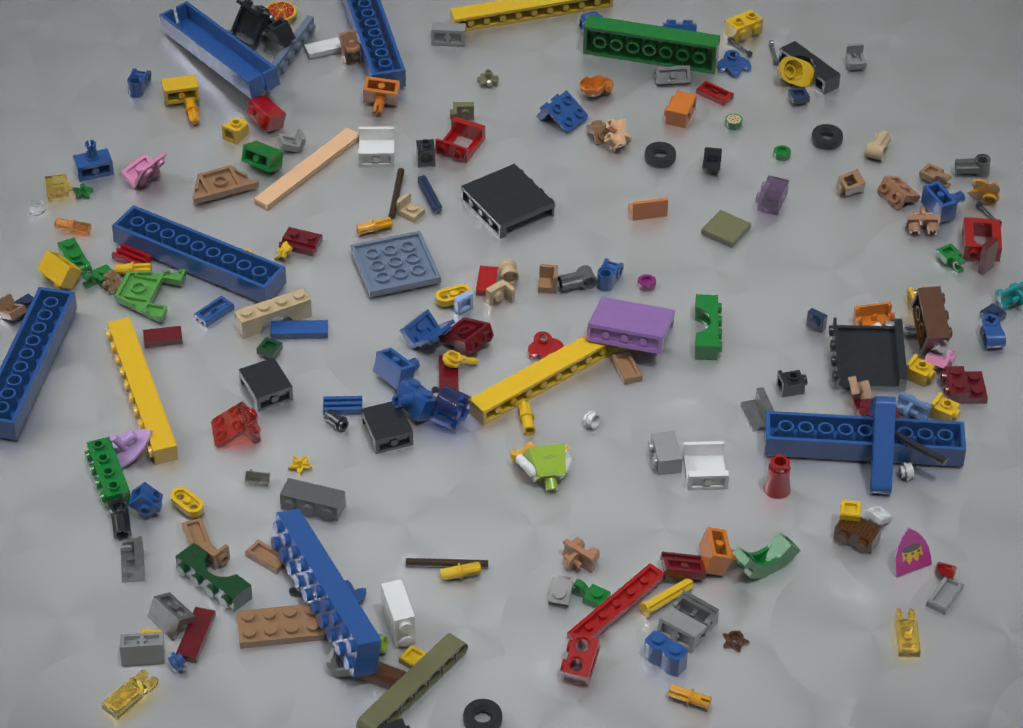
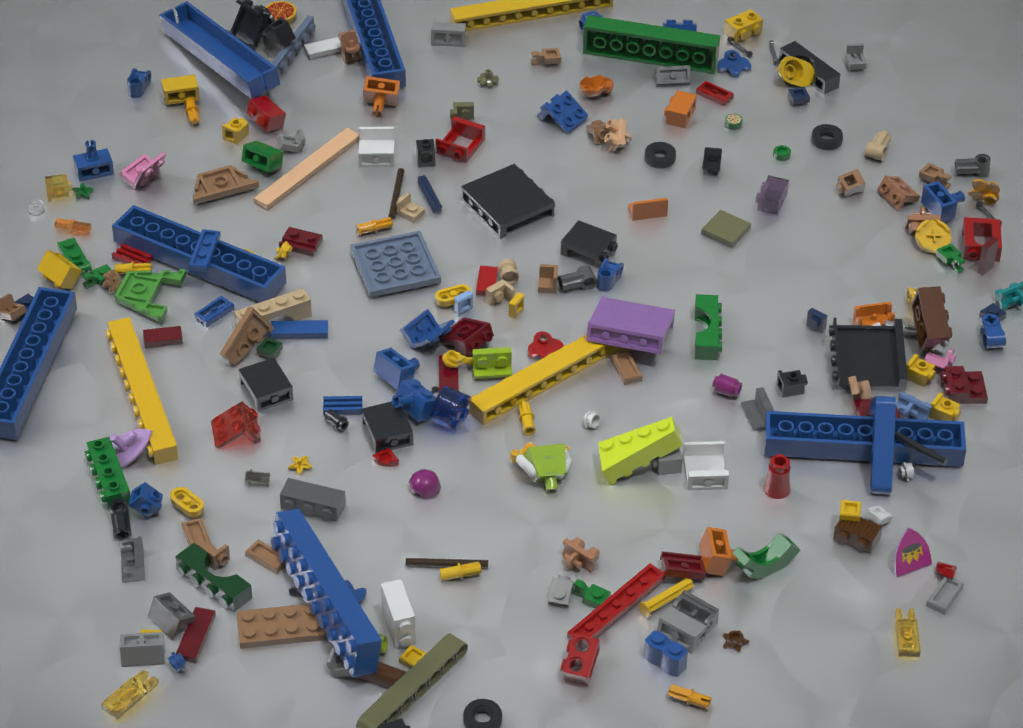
magenta tile [637,274,656,292] -> none
none -> blue tile [189,229,221,272]
none -> medium nougat wing [219,307,274,365]
none -> red tile [372,448,399,467]
none -> magenta hair [409,469,441,499]
none -> lime bracket [473,347,512,379]
none -> yellow tile [509,292,524,319]
none -> medium nougat plate [531,48,562,66]
none -> black panel [560,220,618,268]
none -> neon yellow wedge [598,417,683,486]
none -> magenta brick [712,374,743,398]
none -> yellow tile [915,219,952,254]

